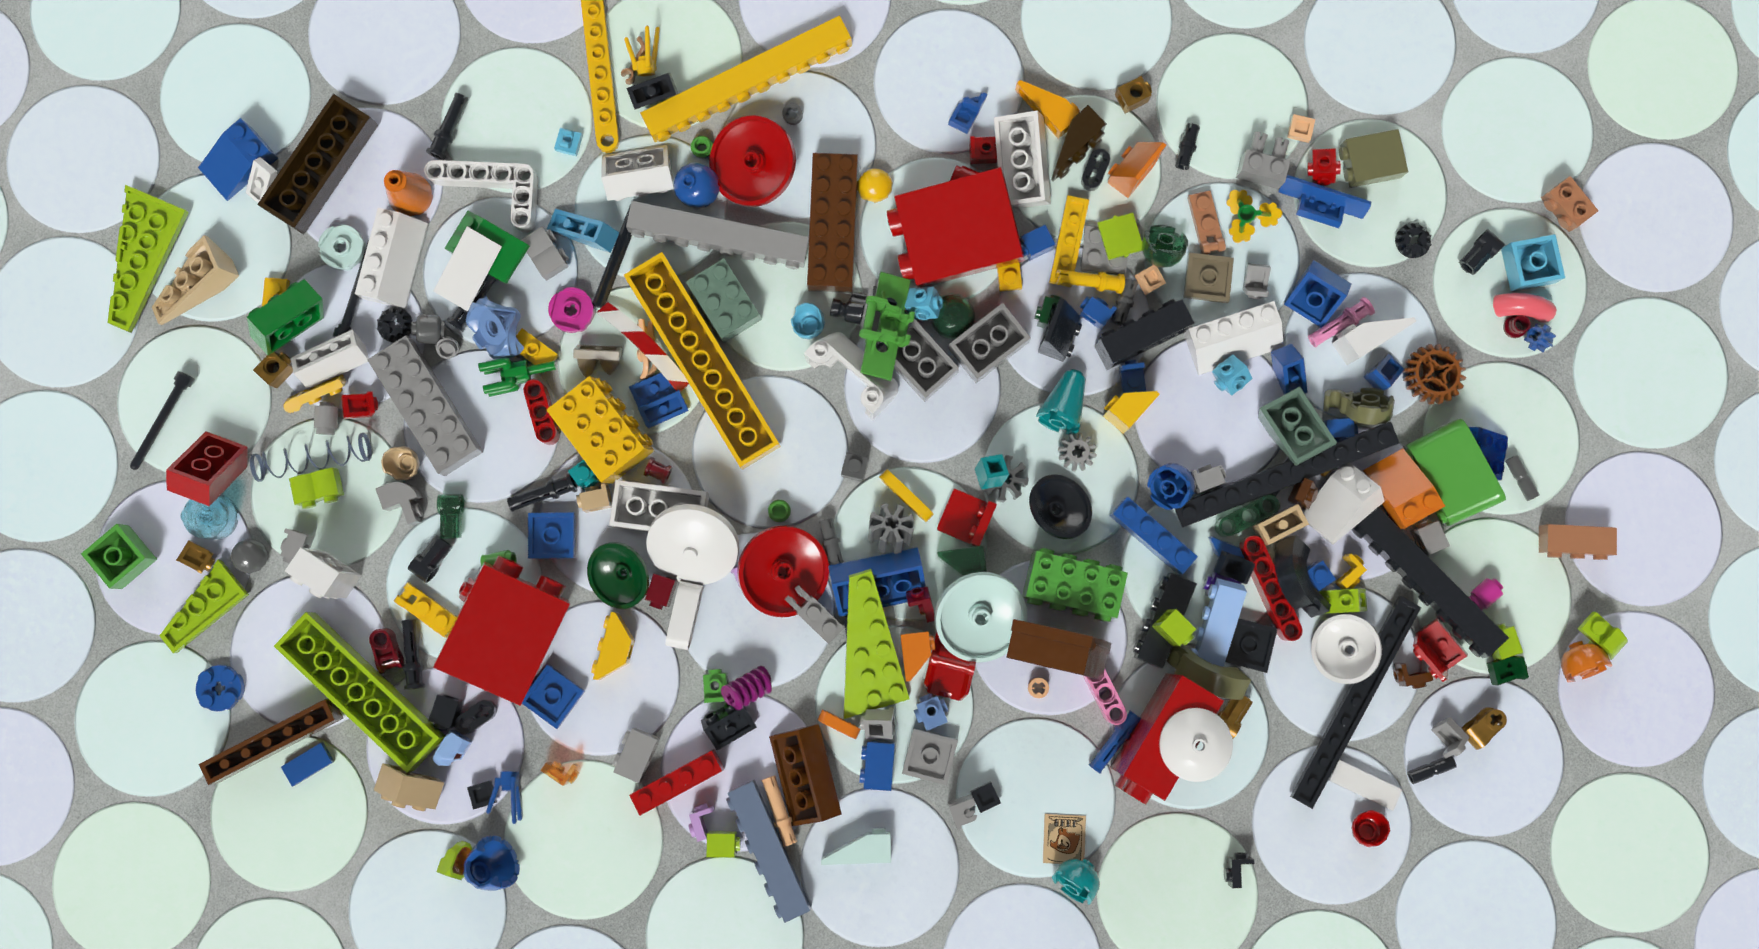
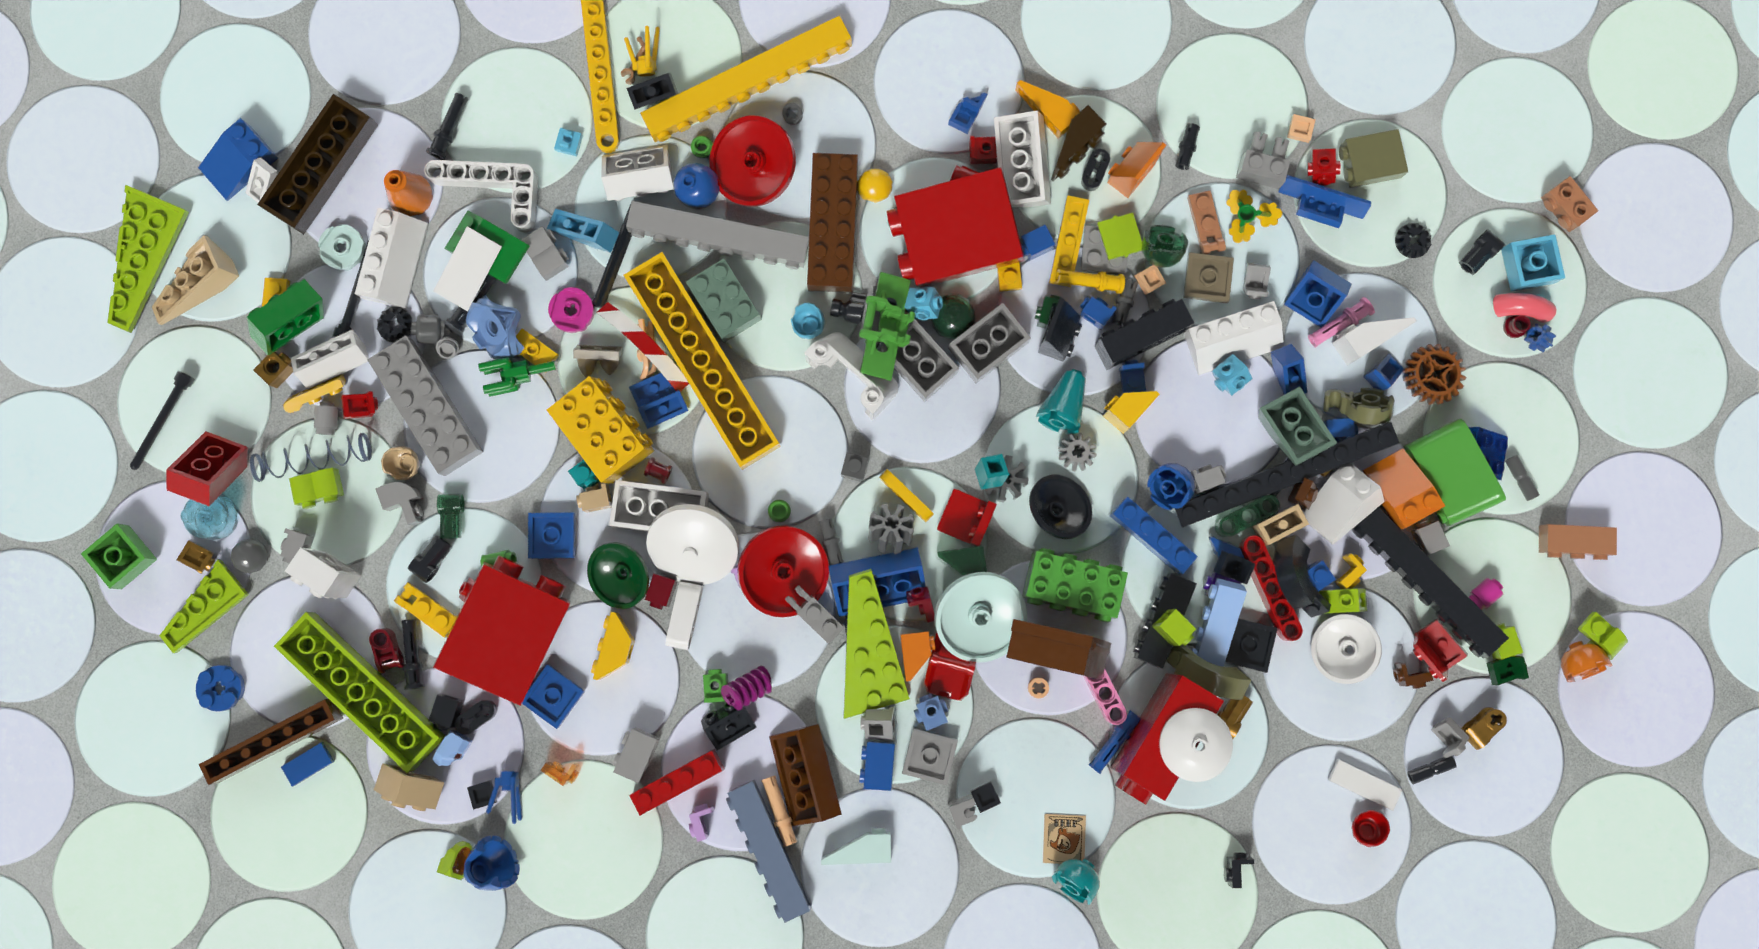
black pin [507,473,578,512] -> none
red beam [523,379,560,445] -> none
lime brick [706,831,741,858] -> none
orange beam [817,709,861,739] -> none
pearl gold brick [1115,76,1152,114] -> none
black plate [1290,596,1422,809] -> none

